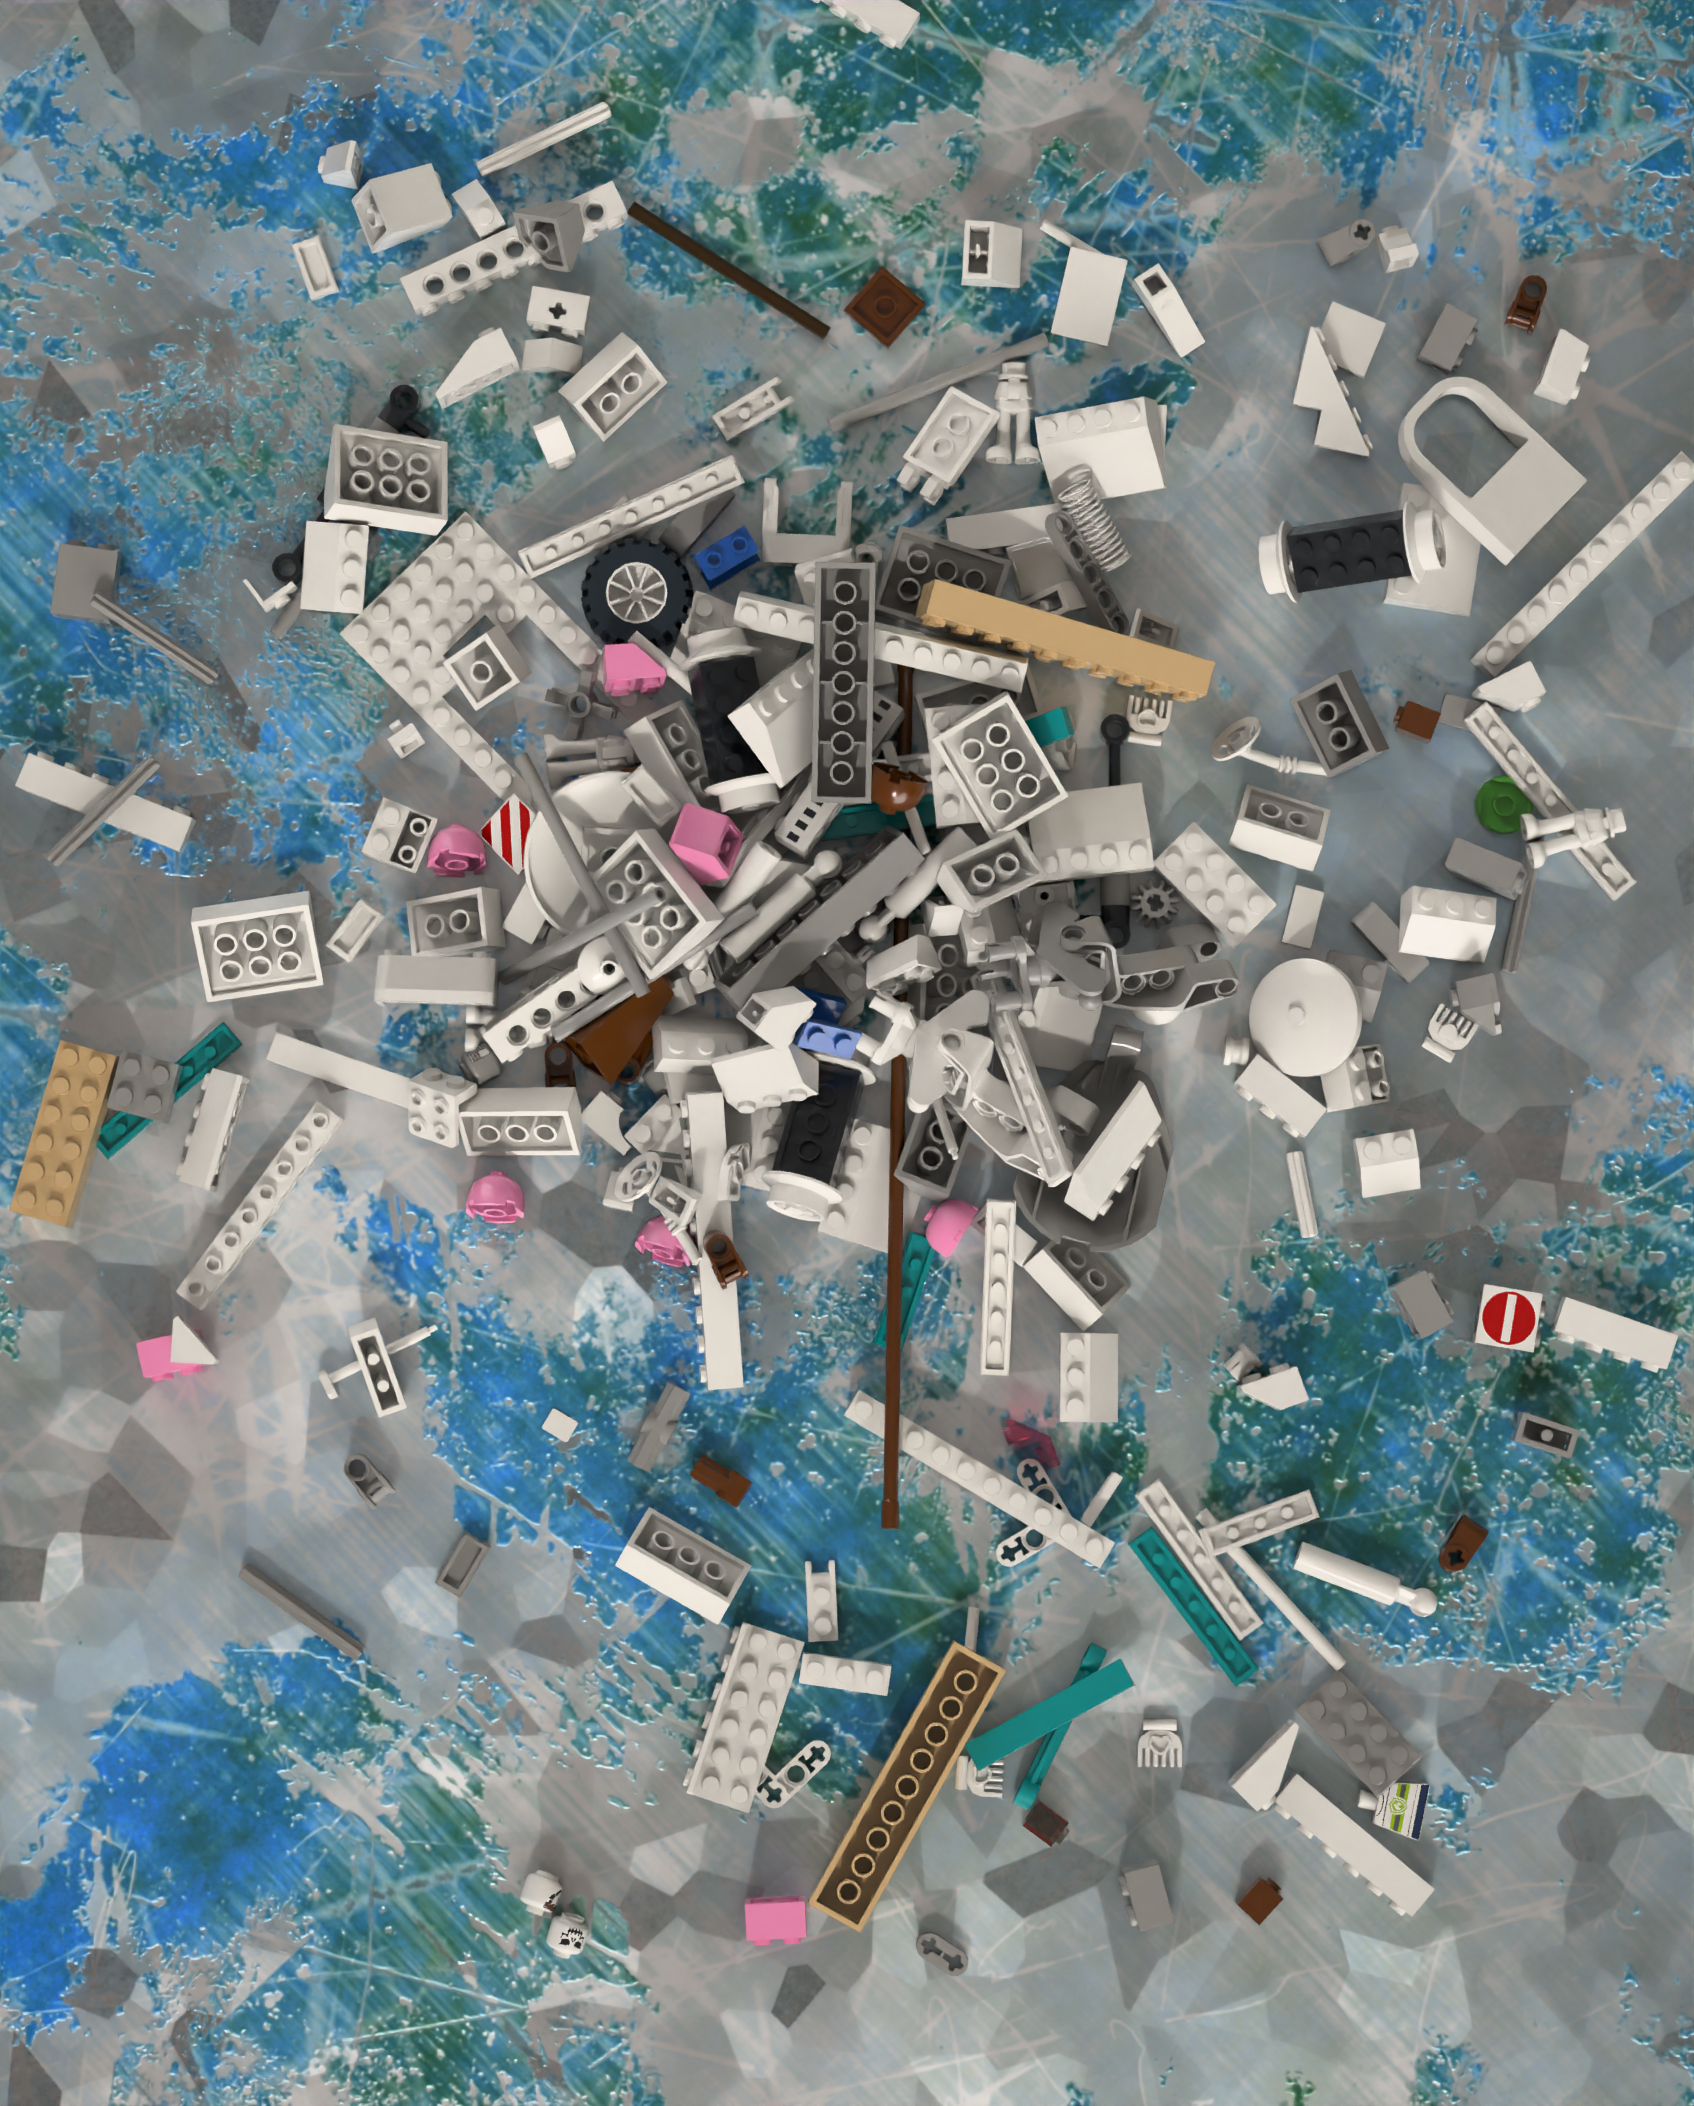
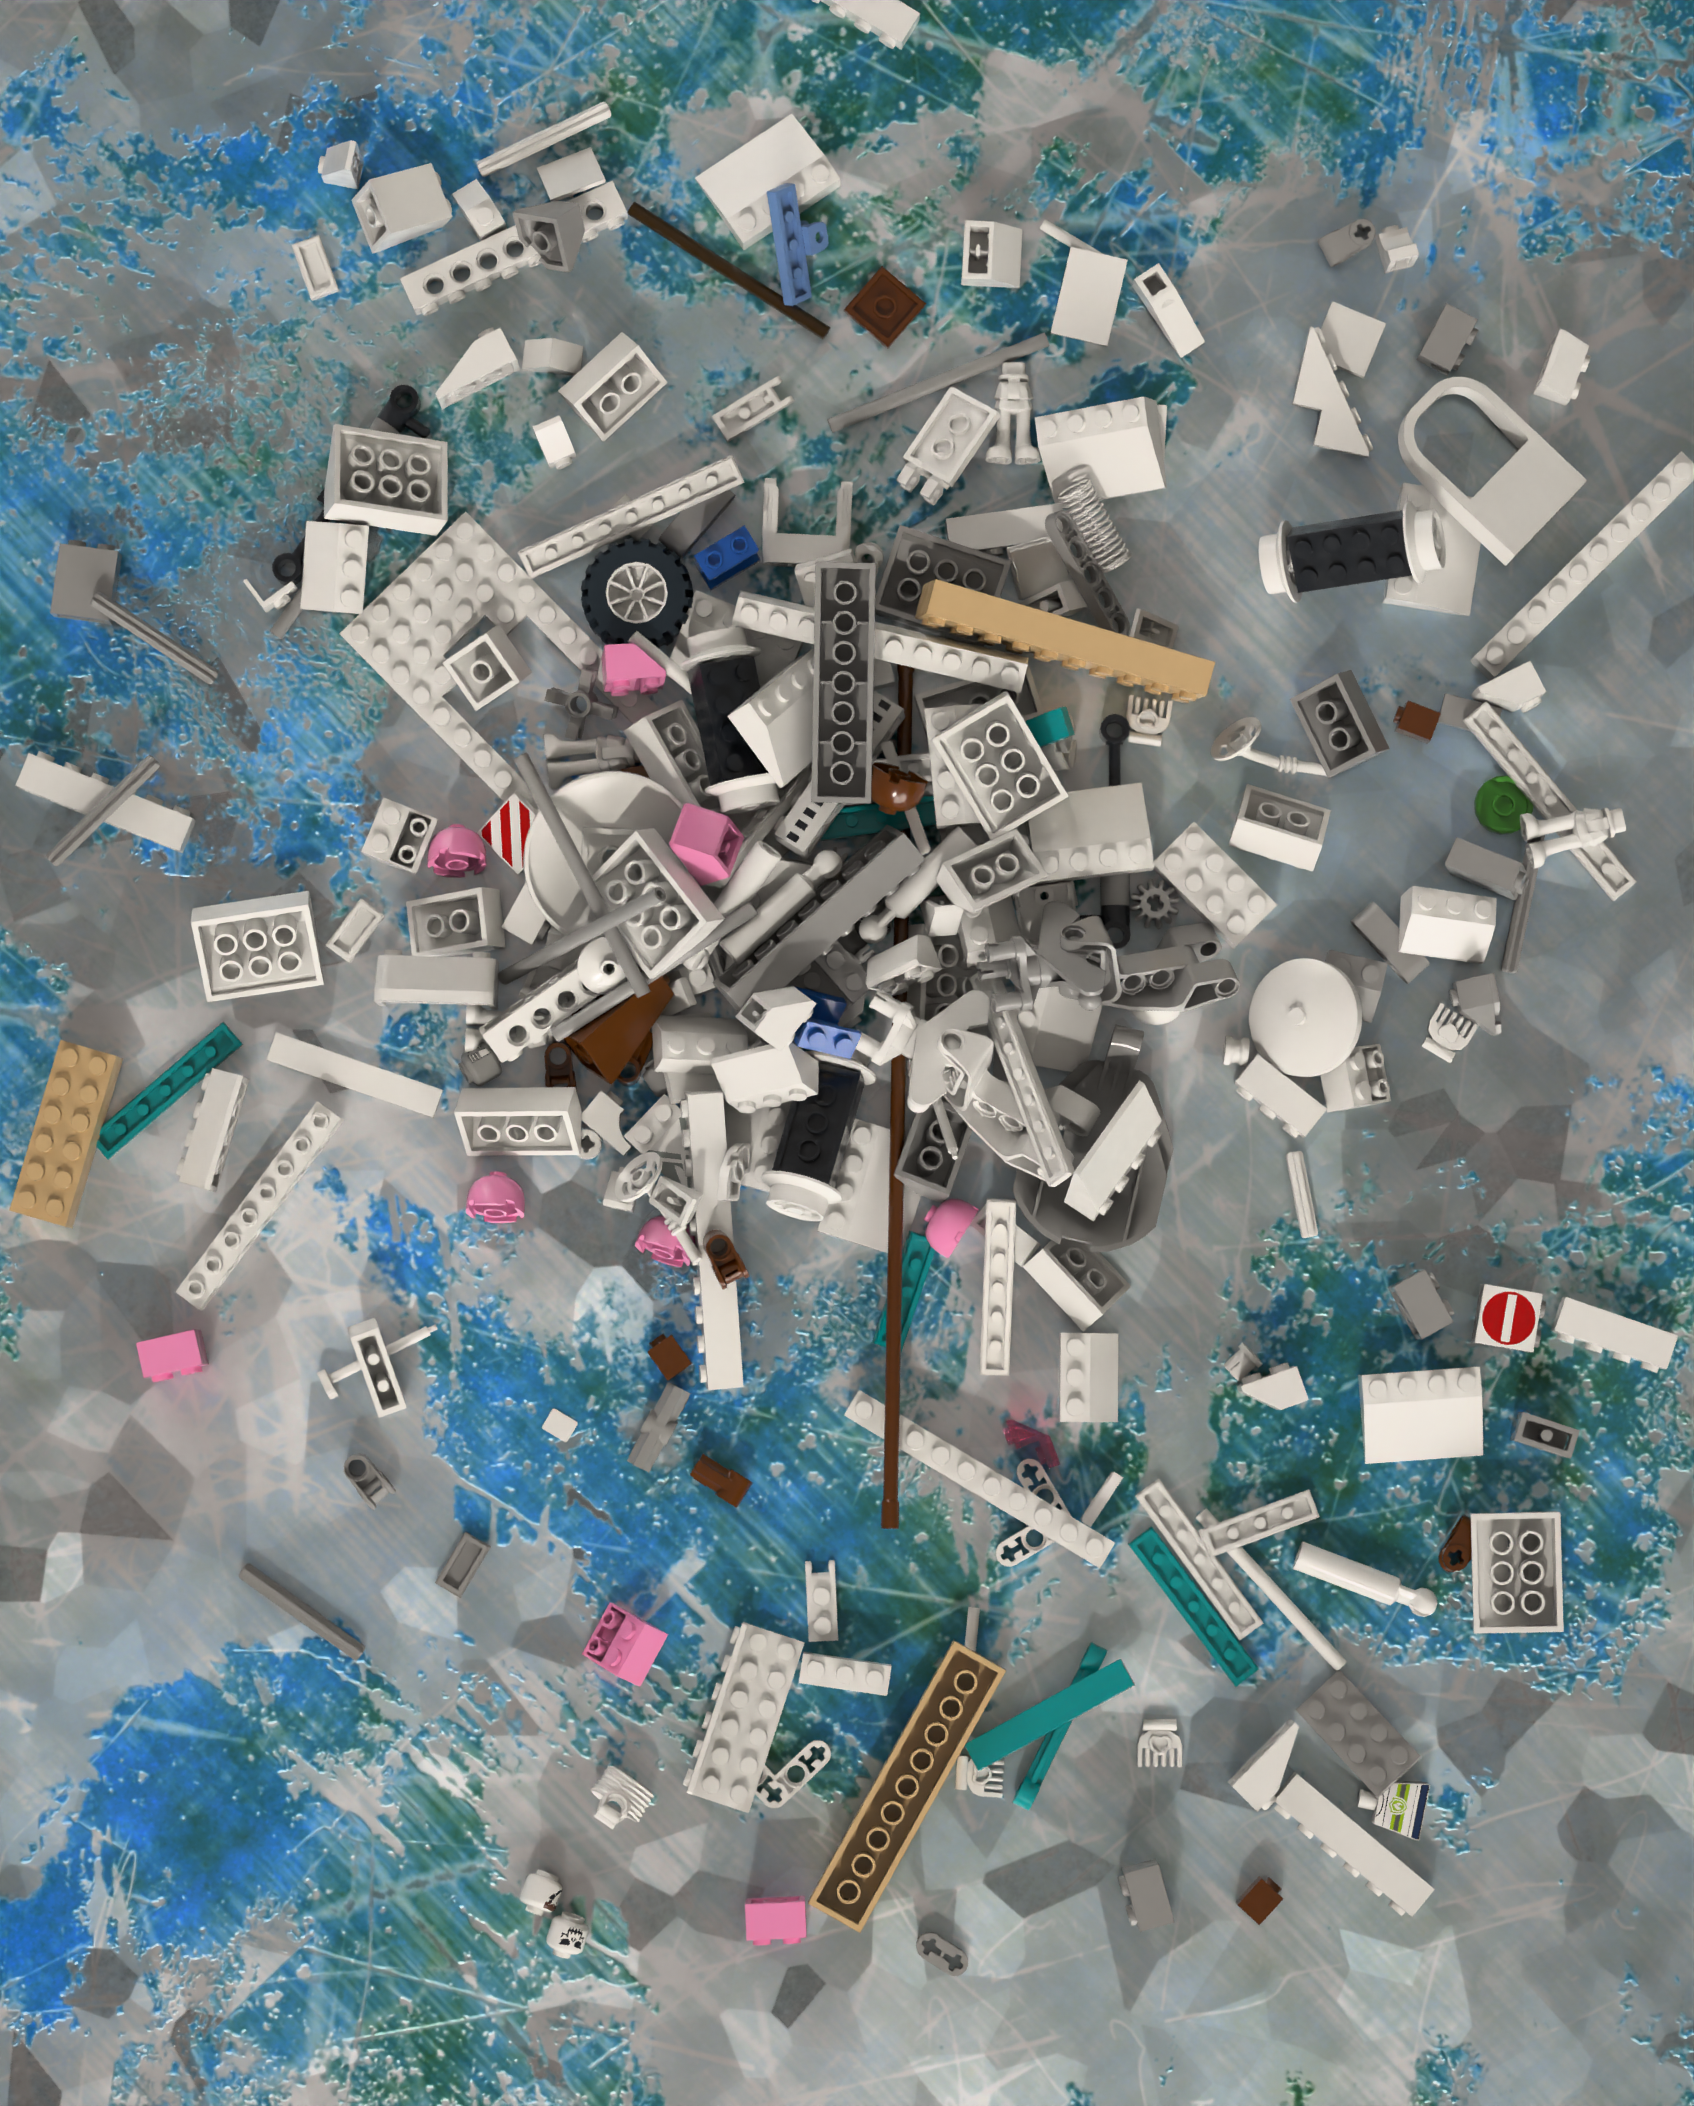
light grey brick [106,1050,183,1124] -> none
white slope [170,1316,221,1365] -> none
white tile [387,719,425,759] -> none
white bracket [408,1068,477,1148] -> none
white brick [526,286,591,338] -> none
white slope [615,1507,751,1625] -> none
white tile [620,764,682,829] -> none
clear smoke brick [1022,1800,1070,1847] -> none
white tile [1281,885,1325,950] -> none
white slope [1352,1129,1421,1198] -> none
reddish brown piece [1504,275,1547,335] -> none
none -> white piece [537,147,606,202]
none -> white wheel [577,1129,602,1160]
none -> bright pink slope [582,1602,668,1687]
none -> white piece [591,1766,654,1829]
none -> reddish brown brick [647,1333,693,1381]
none -> white slope [695,114,841,250]
none -> medium blue plate [767,183,829,306]
none -> white slope [1358,1367,1483,1464]
none -> white slope [1470,1511,1564,1634]

